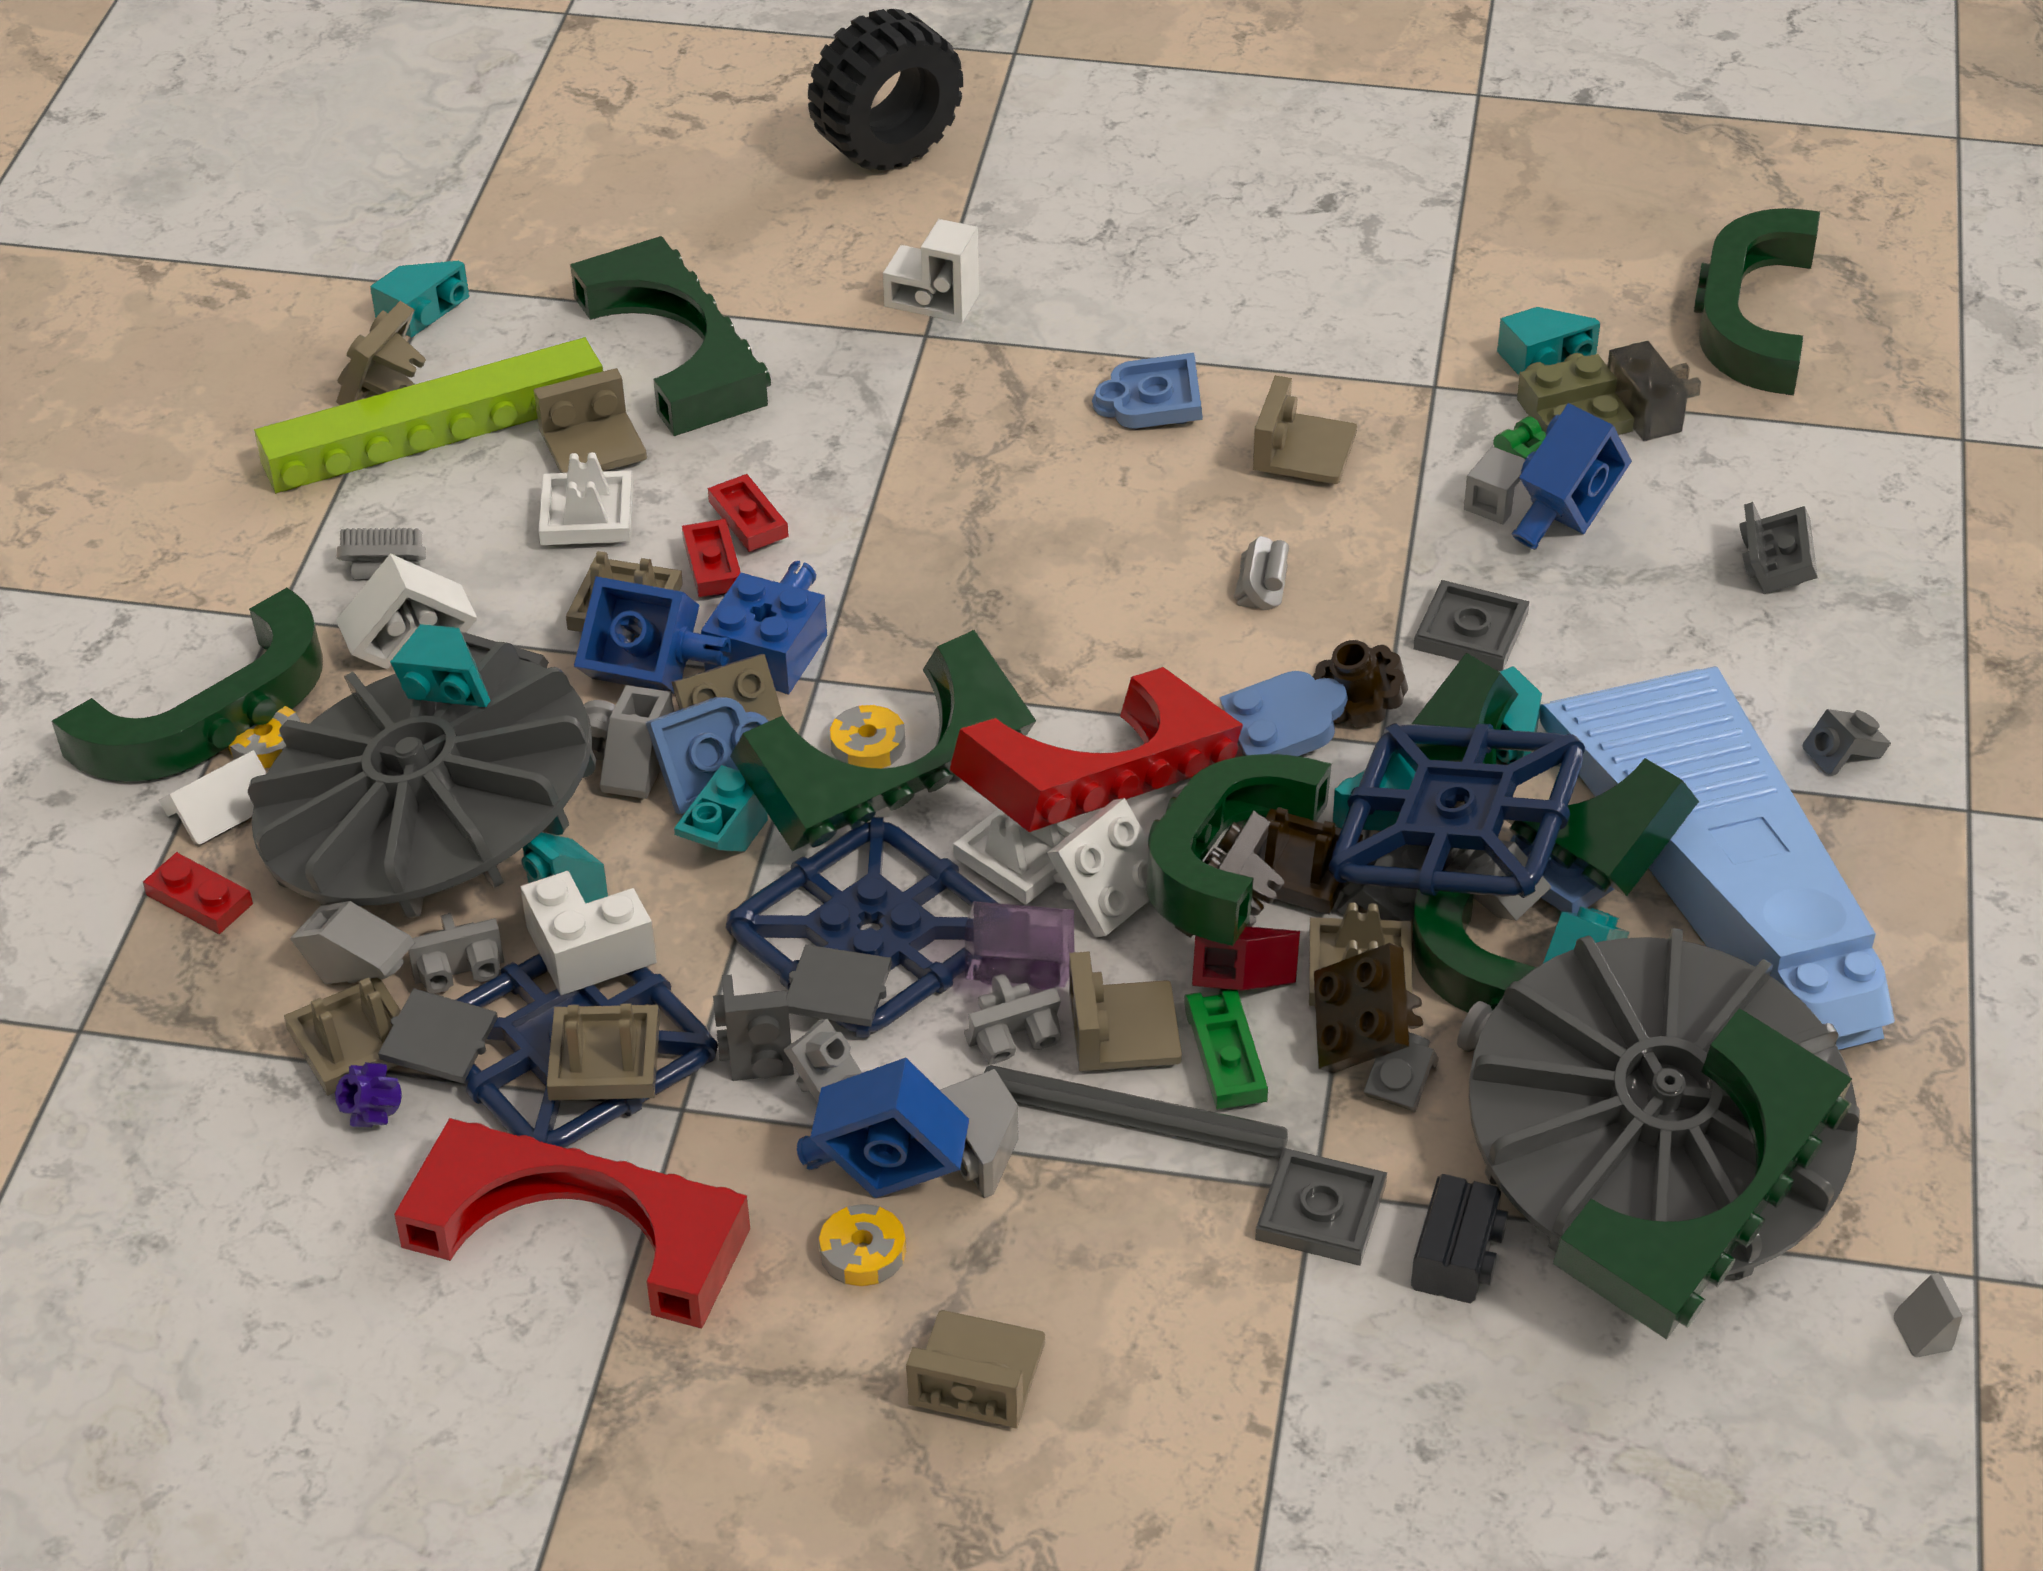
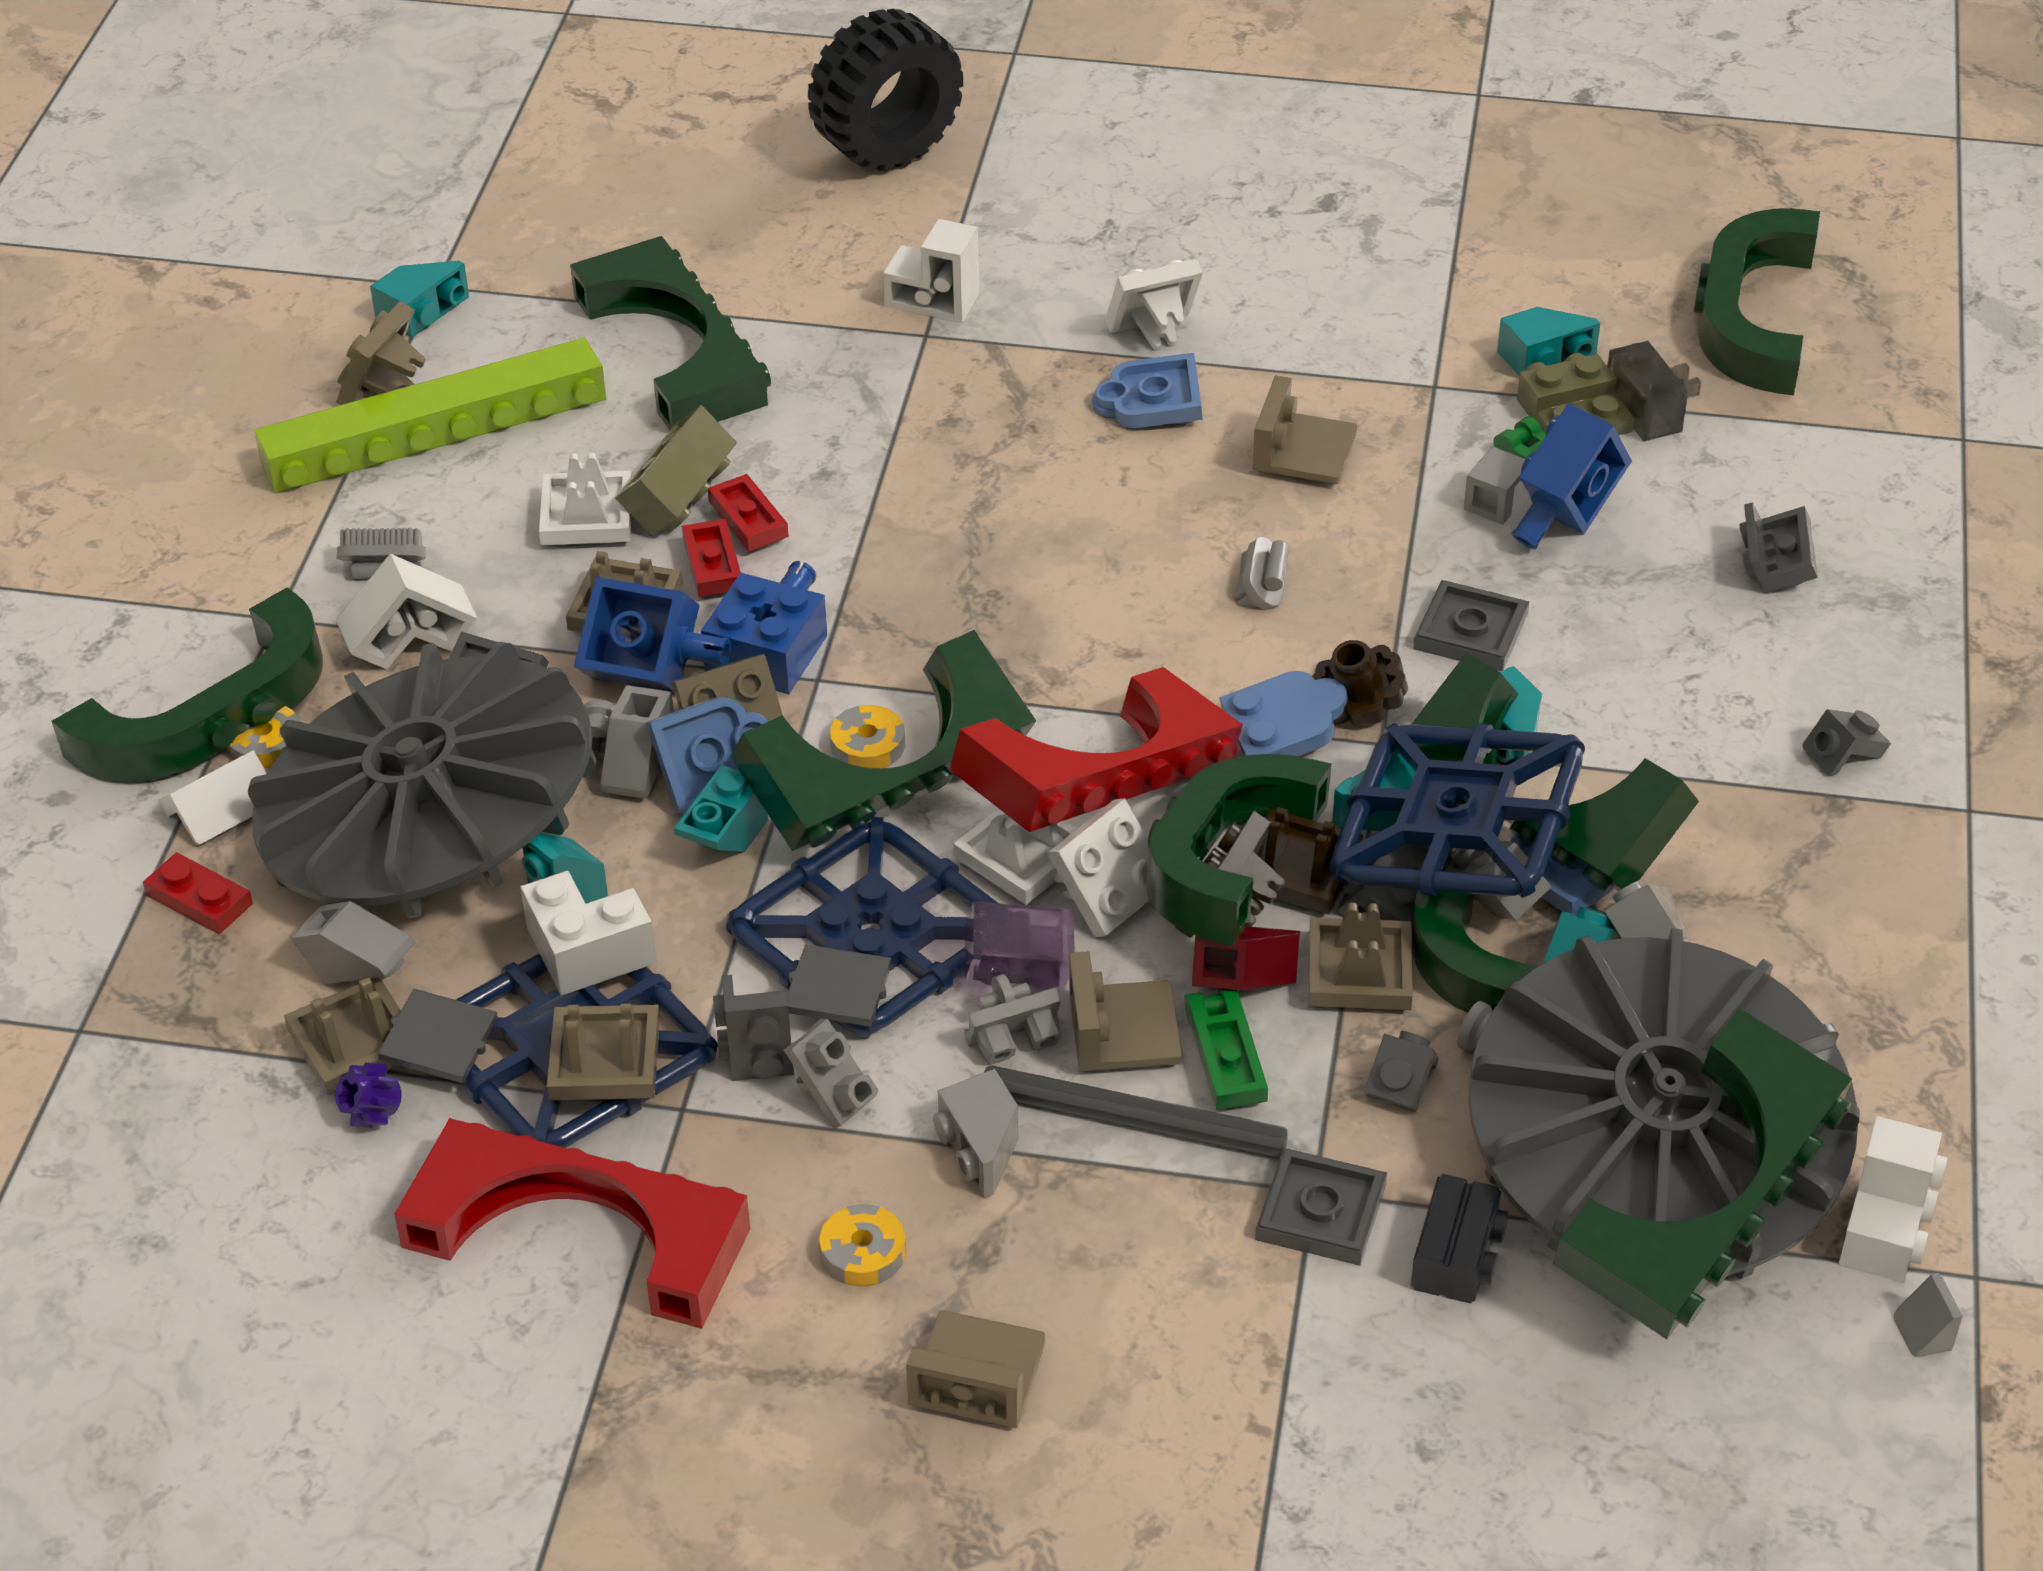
teal slope [390,624,491,707] -> none
light grey hips [408,913,504,994] -> none
dark tan bracket [534,368,647,473] -> none
blue brick [797,1057,970,1198] -> none
dark brown plate [1314,943,1424,1073] -> none
light blue brick [1539,666,1895,1050] -> none
none -> olive brick [615,405,737,536]
none -> white plate [1105,259,1203,350]
none -> light grey slope [1605,881,1689,940]
none -> white brick [1839,1116,1948,1283]

